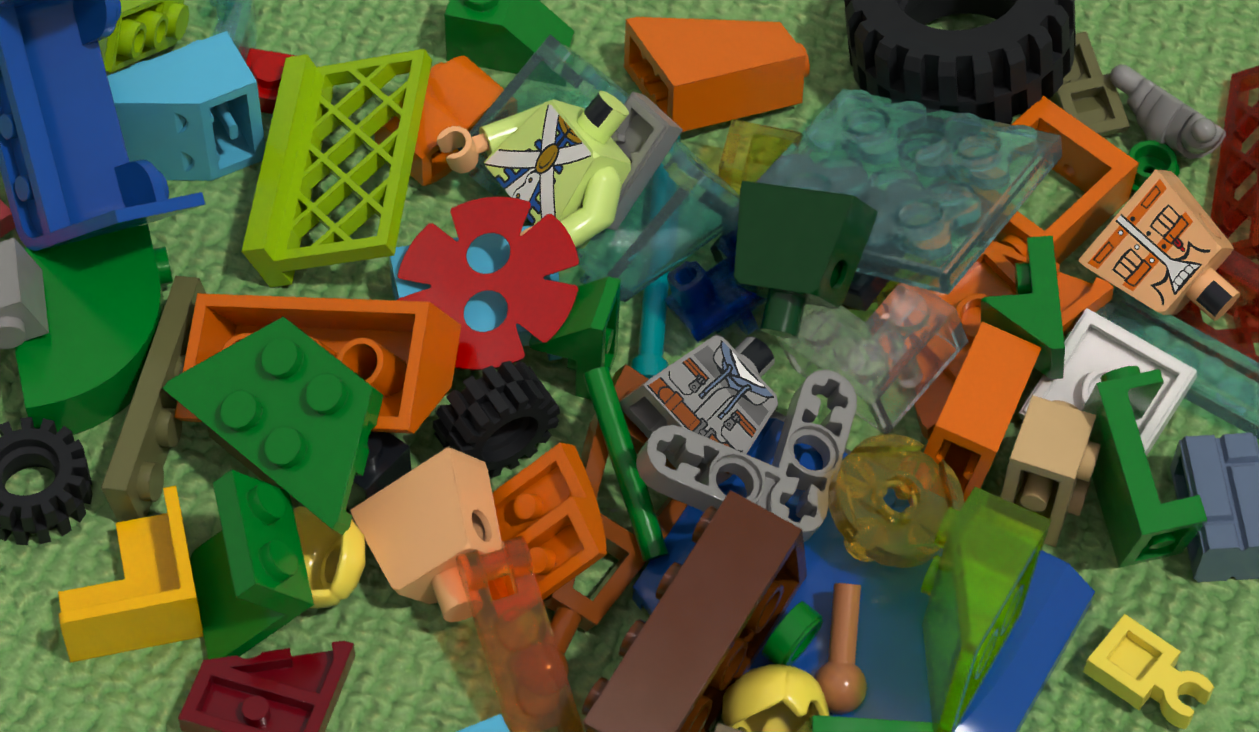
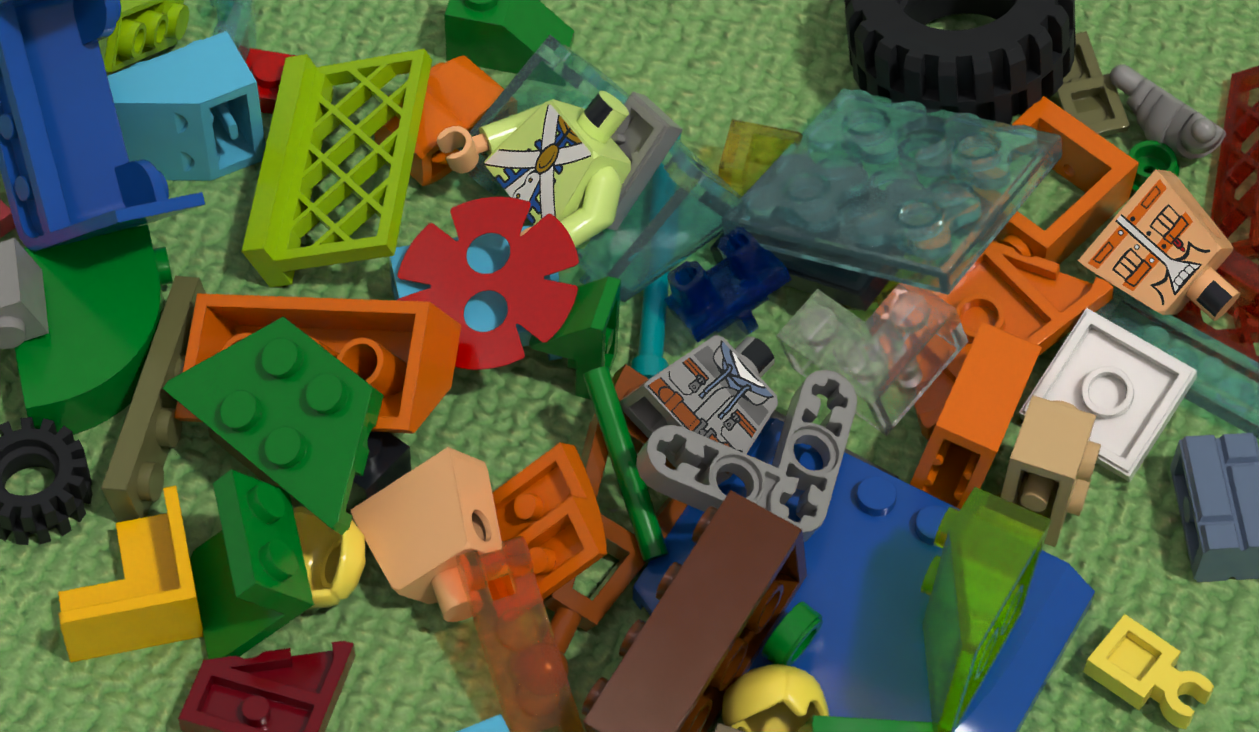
black tyre [432,361,560,478] -> none
orange slope [624,17,810,132] -> none
dark green torso [734,181,878,339] -> none
nougat bar [814,583,867,715] -> none
clear yellow plate [828,434,965,568] -> none
green slope [981,236,1065,379] -> none
green panel [1082,366,1208,568] -> none

